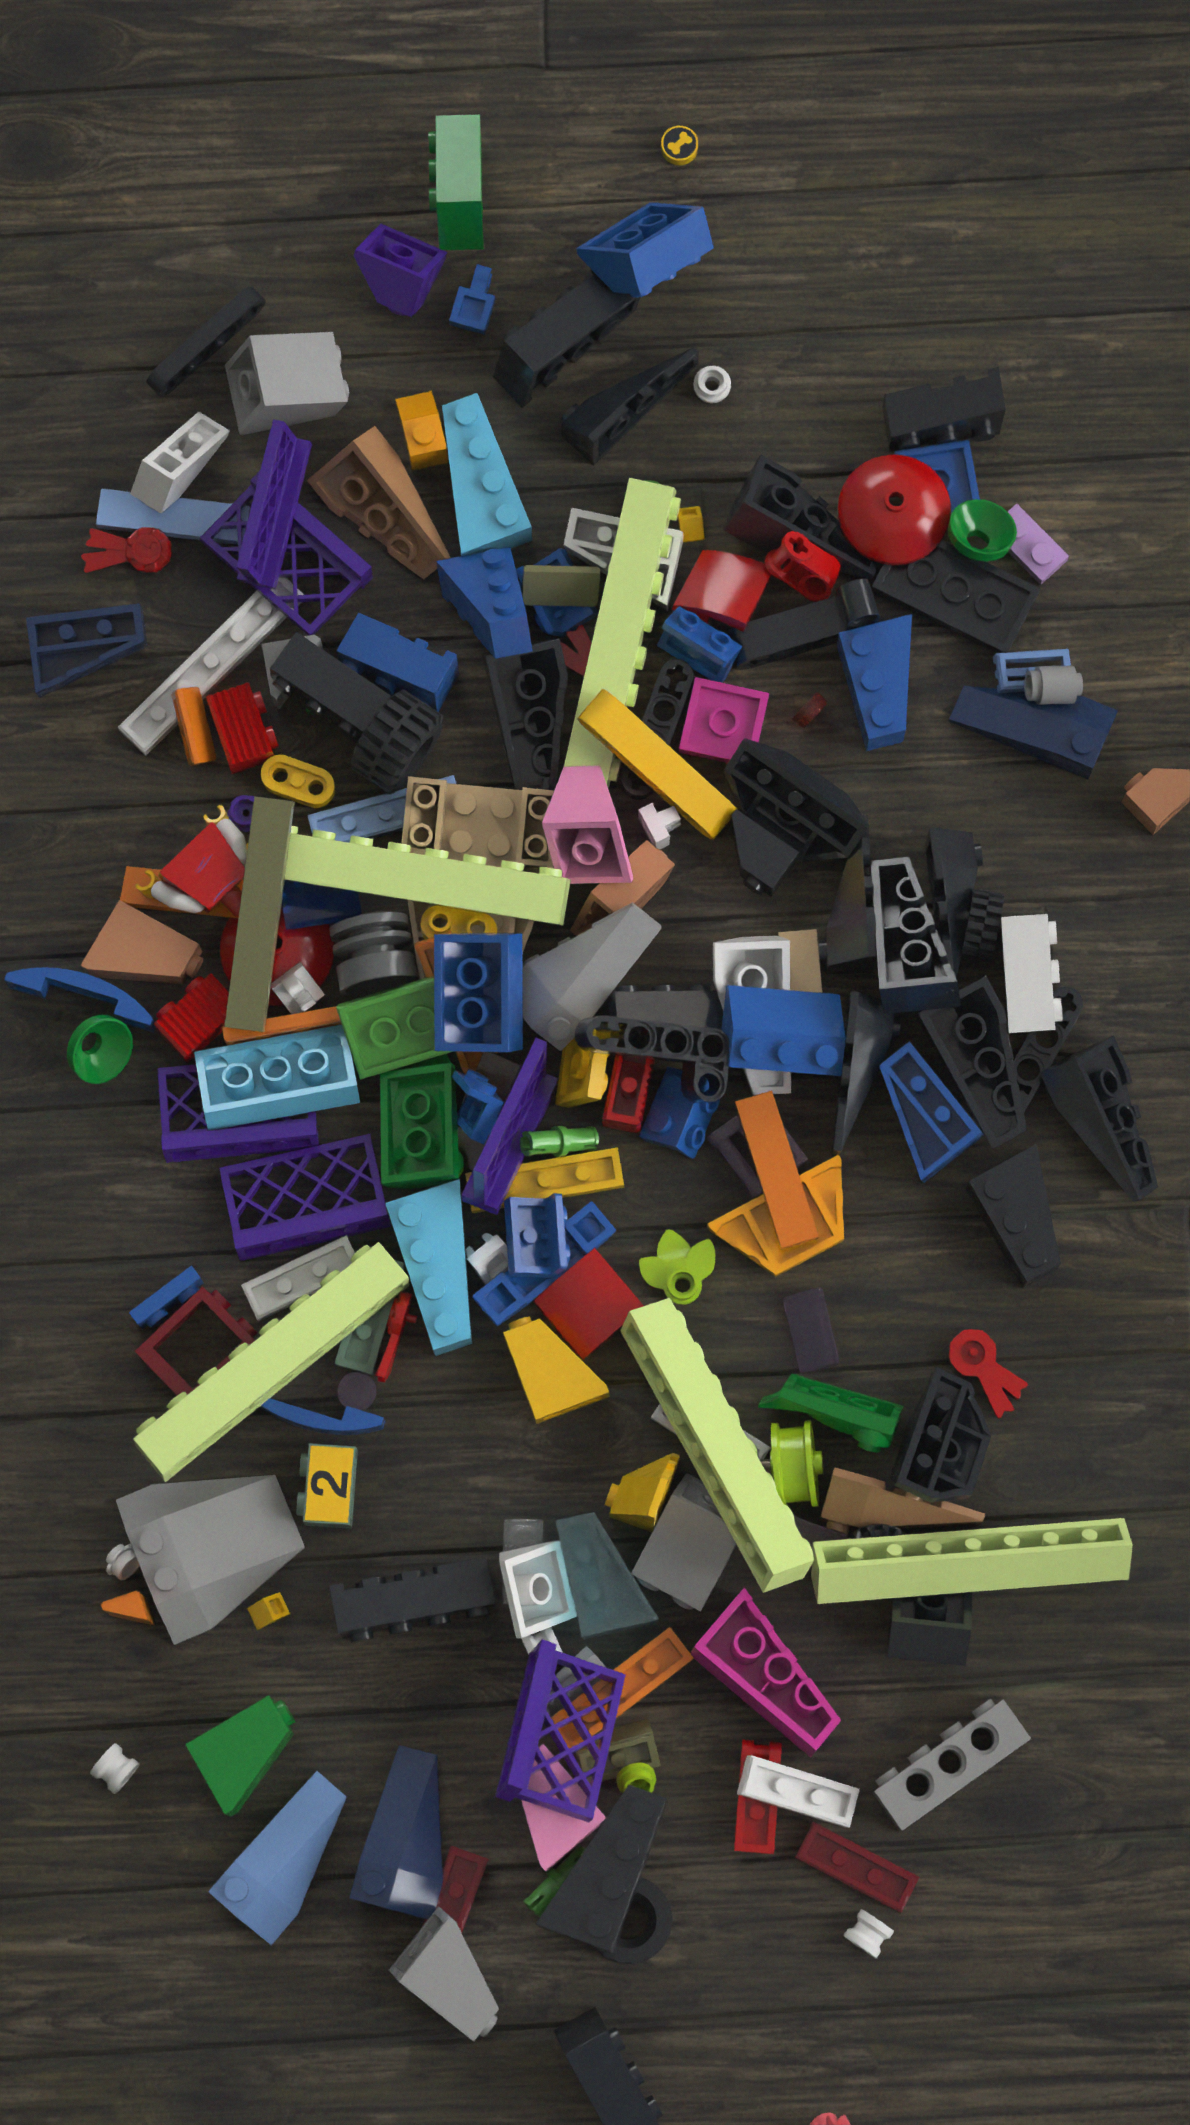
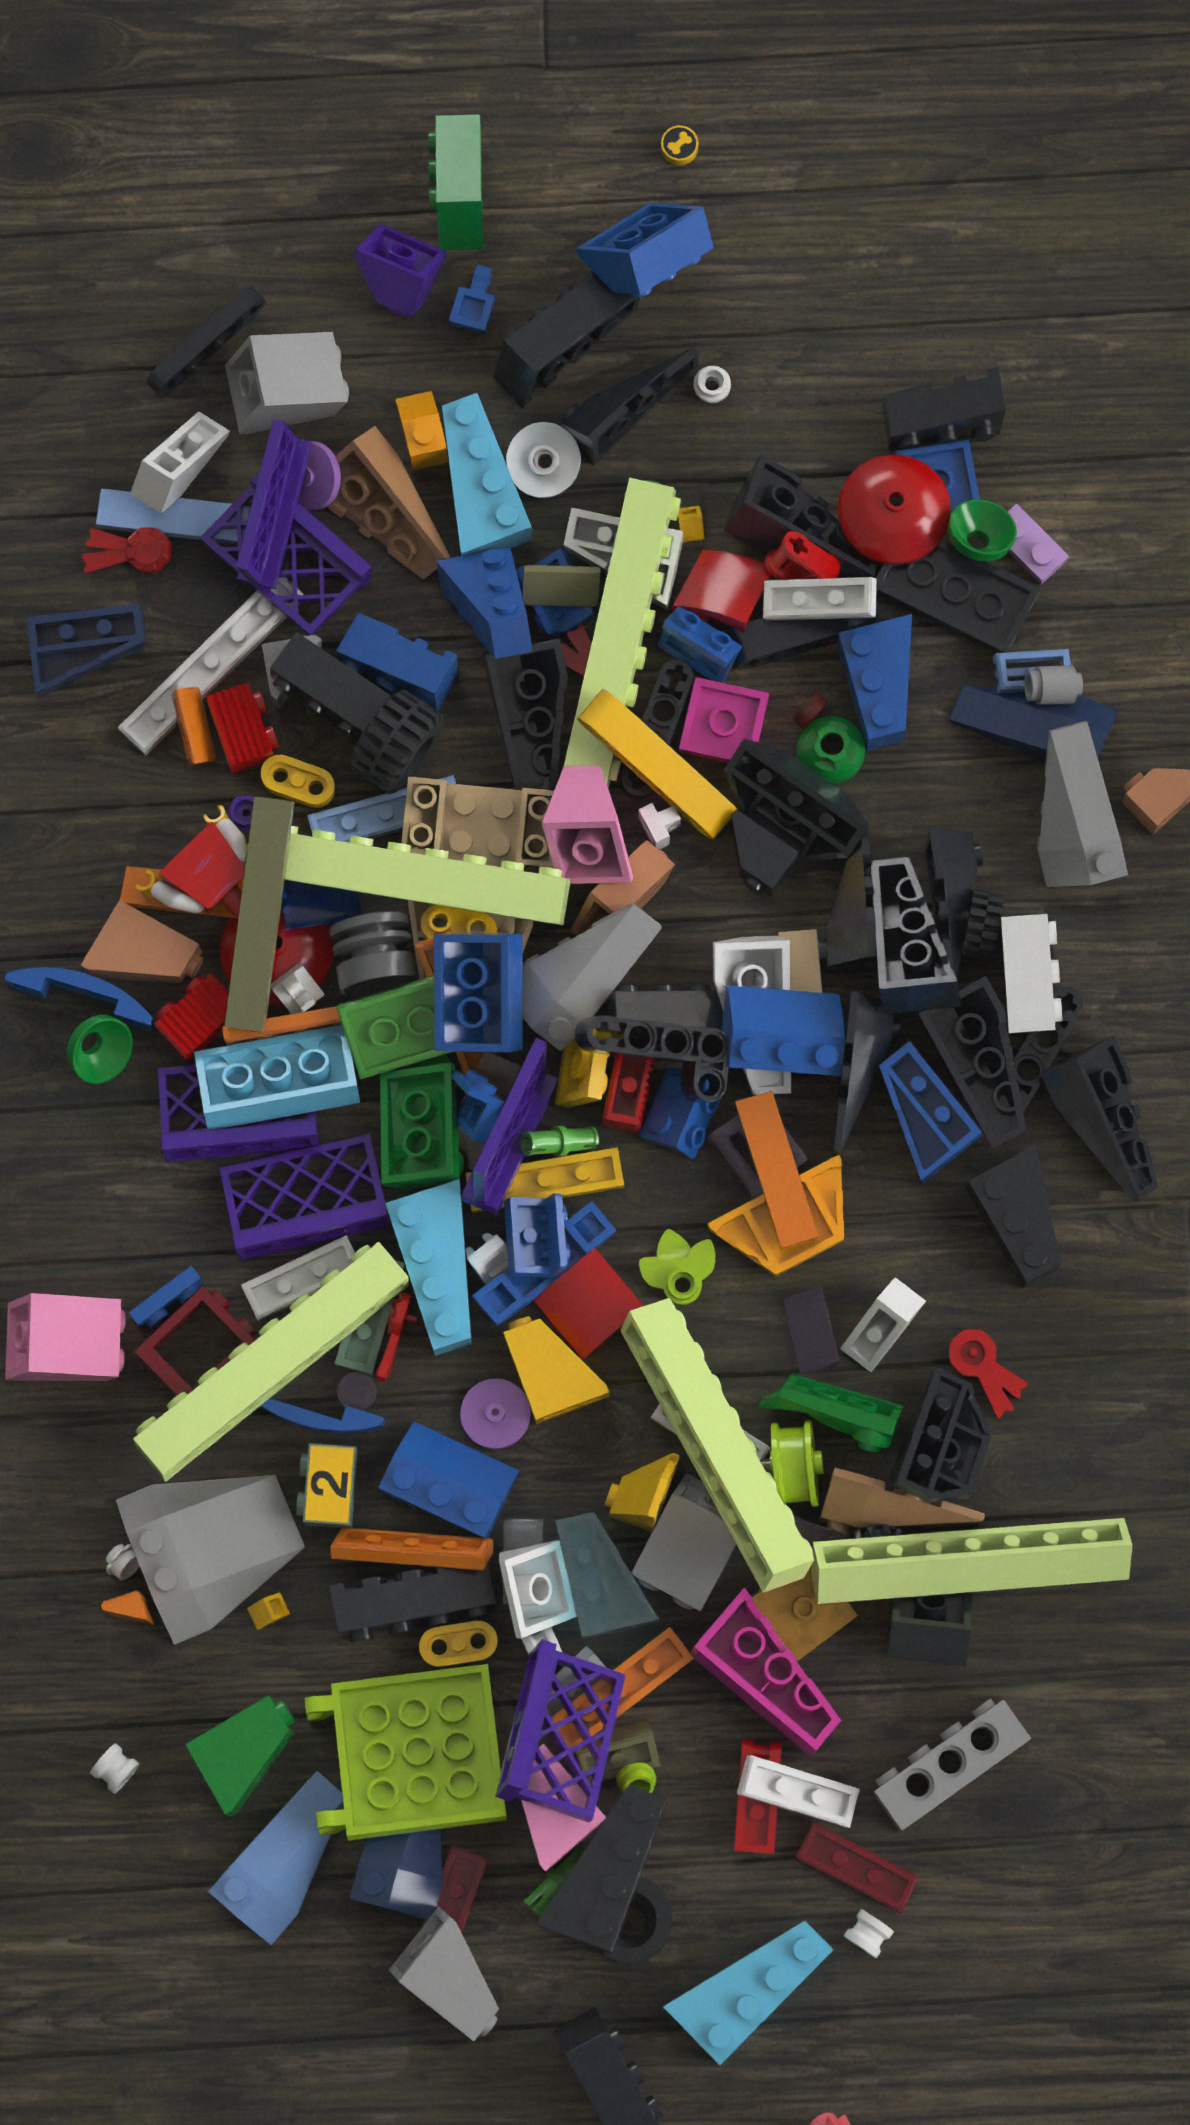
none -> bright pink slope [5,1293,125,1381]
none -> medium lavender piece [298,441,341,510]
none -> lime plate [305,1664,507,1841]
none -> orange tile [330,1527,494,1570]
none -> blue slope [378,1422,520,1538]
none -> yellow plate [419,1621,498,1667]
none -> medium lavender piece [460,1379,531,1449]
none -> white dish [506,422,581,498]
none -> medium azure wedge [663,1921,833,2065]
none -> pearl gold plate [751,1565,858,1661]
none -> white tile [763,577,877,620]
none -> green piece [796,716,866,785]
none -> white slope [840,1277,926,1372]
none -> light grey wedge [1037,721,1128,887]

